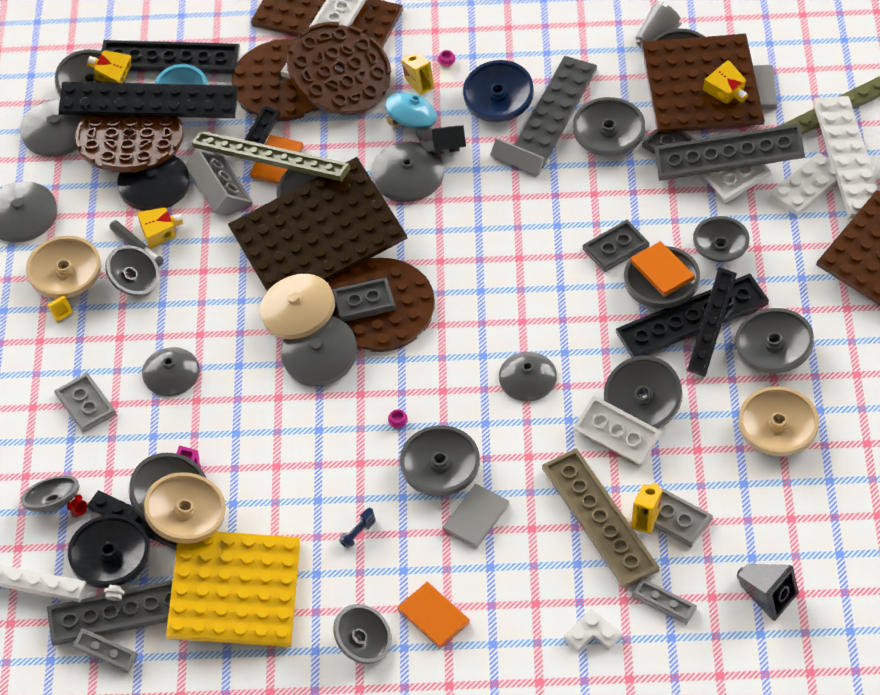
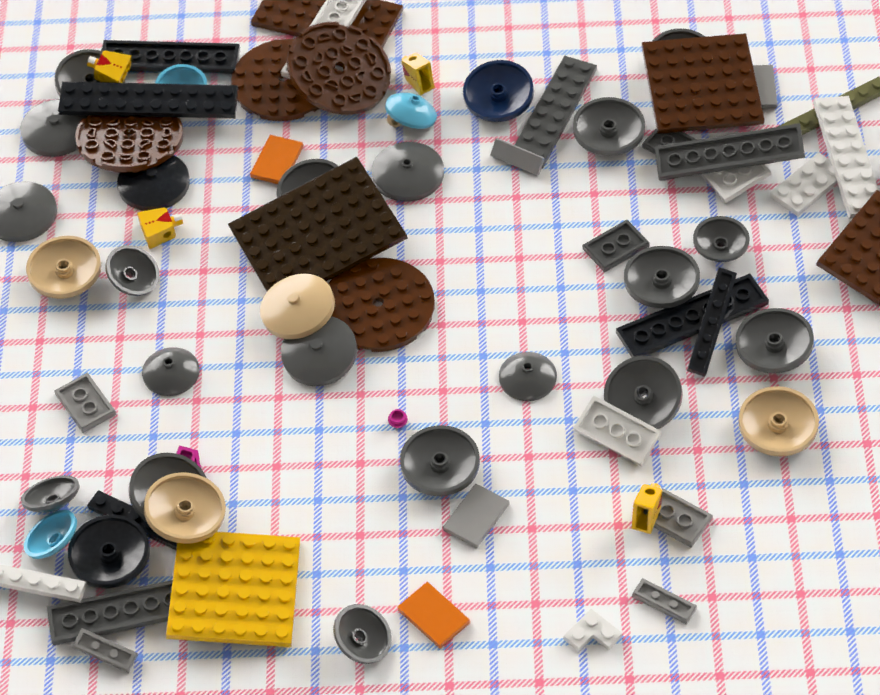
yellow plate [47,296,73,322] -> none
red plate [67,494,88,518] -> none
white plate [104,585,125,601] -> none
dark grey piece [109,220,164,267] -> none
light grey slope [185,148,253,215] -> none
olive plate [191,130,351,181] -> none
black plate [244,105,280,144] -> none
dark grey tile [332,277,396,322] -> none
dark blue hinge [339,508,376,548] -> none
black slope [416,125,466,155] -> none
dark pink plate [438,50,455,66] -> none
dark tan plate [542,448,660,589] -> none
orange tile [630,241,695,297] -> none
light grey cone [636,1,682,49] -> none
yellow torso [703,60,748,103] -> none
black slope [737,564,799,621] -> none
none -> medium azure dish [24,510,77,559]

